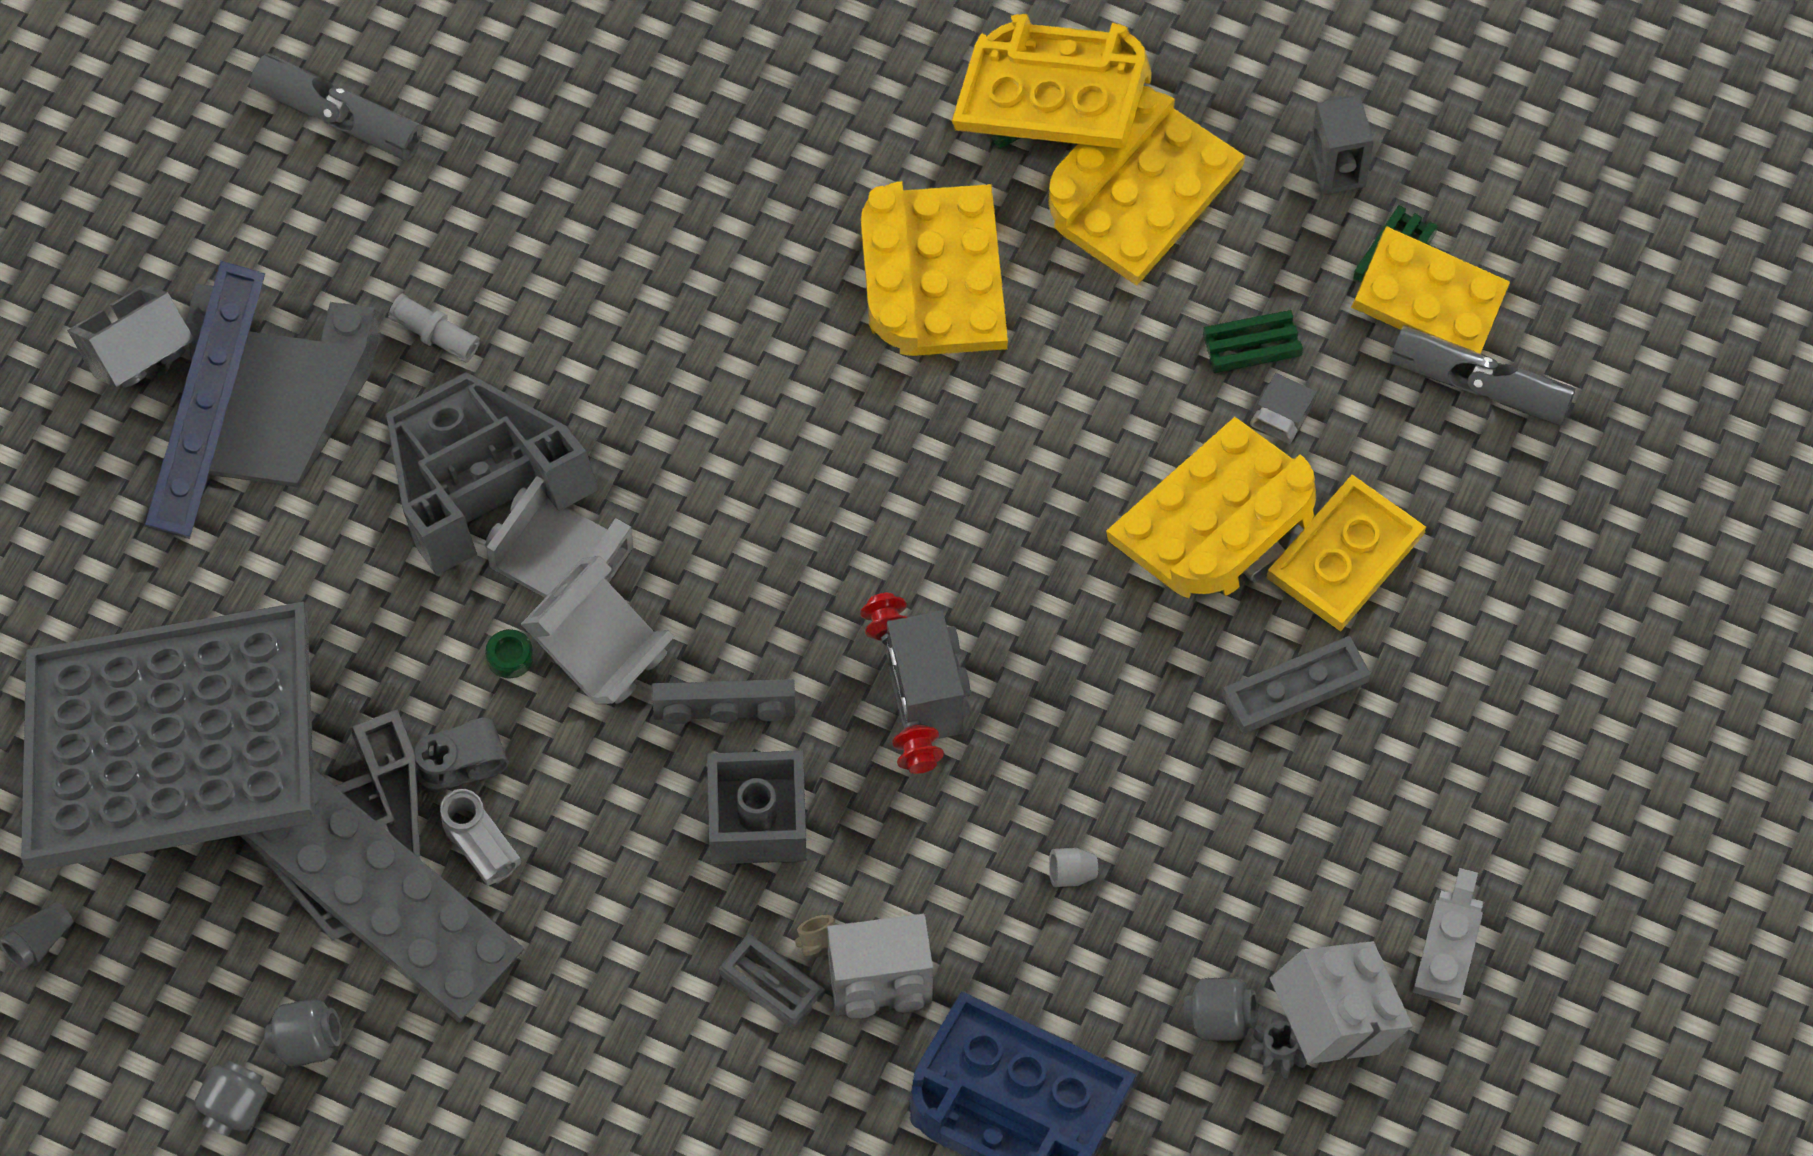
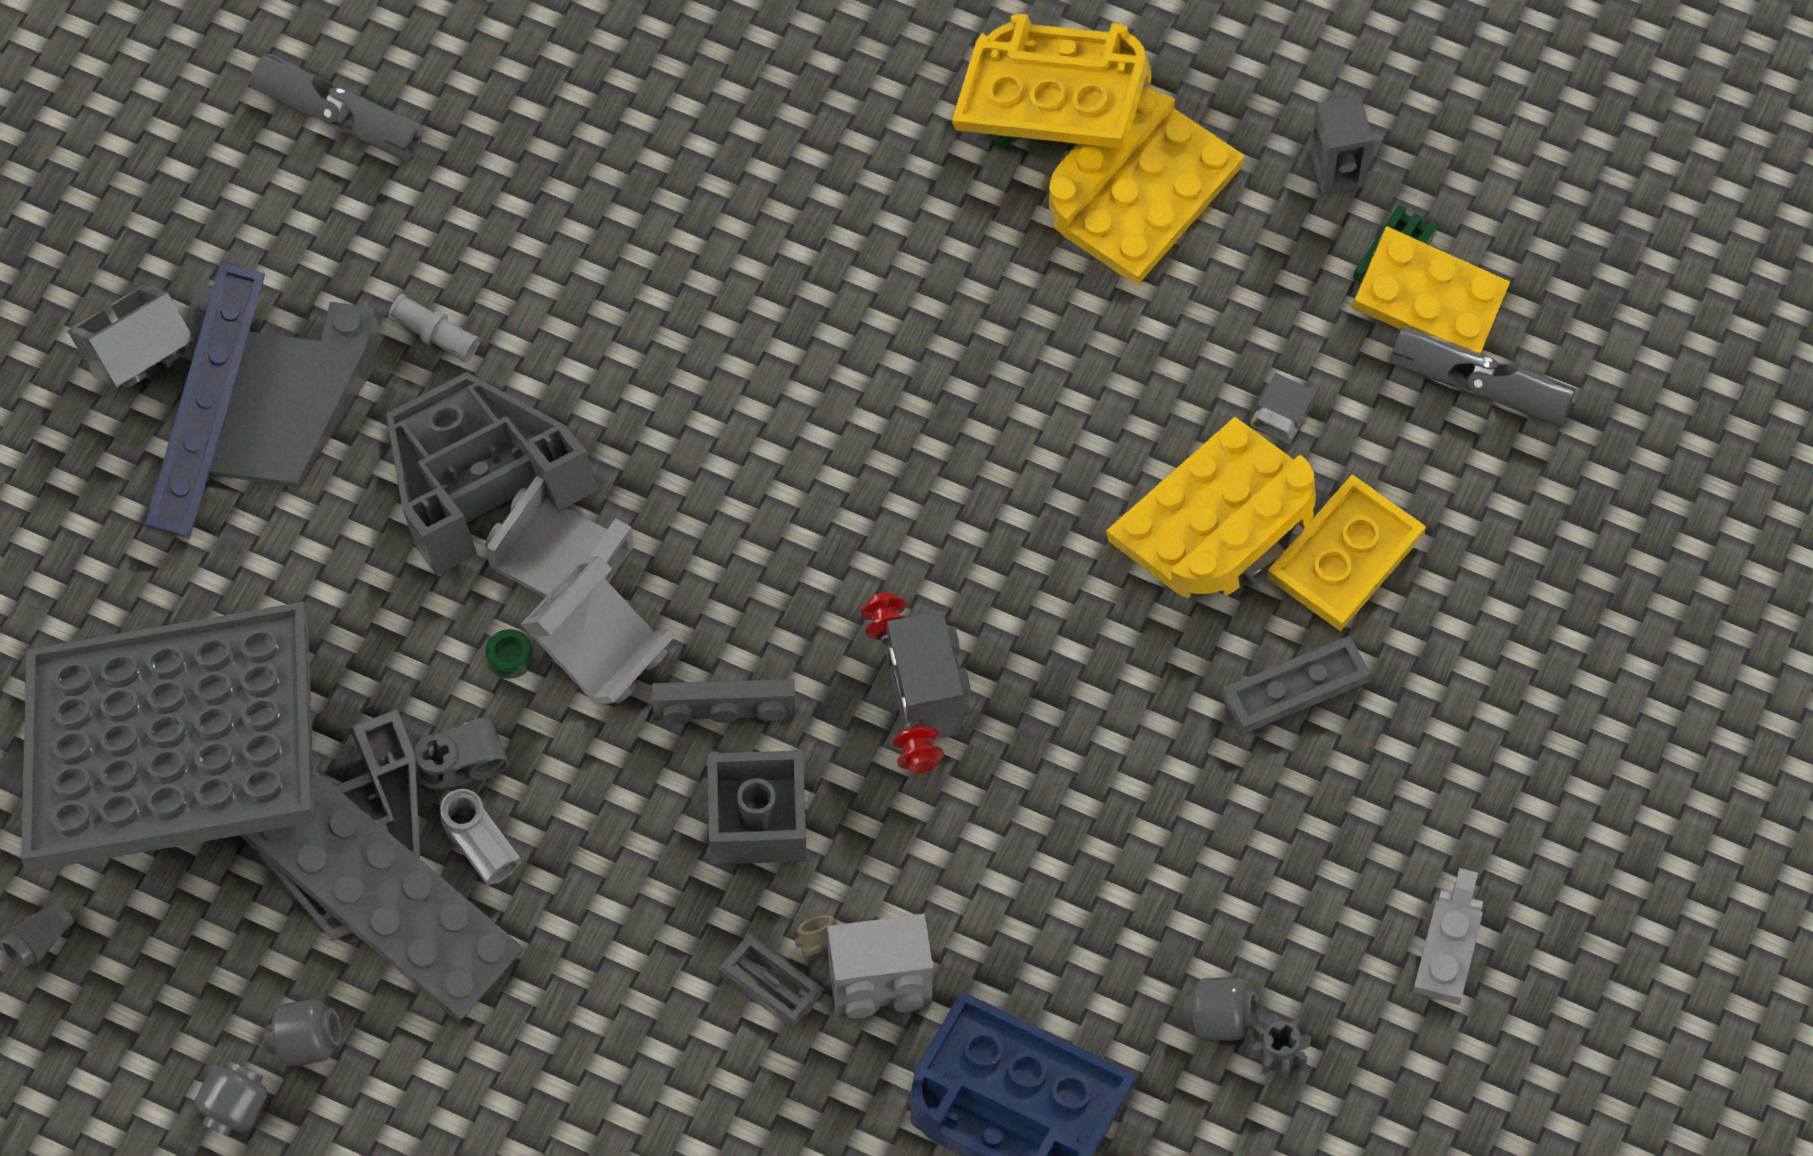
yellow plate [861,181,1008,356] -> none
light grey hose [1049,848,1098,887] -> none
dark green tile [1203,310,1303,373] -> none
light grey piece [1270,941,1413,1064] -> none

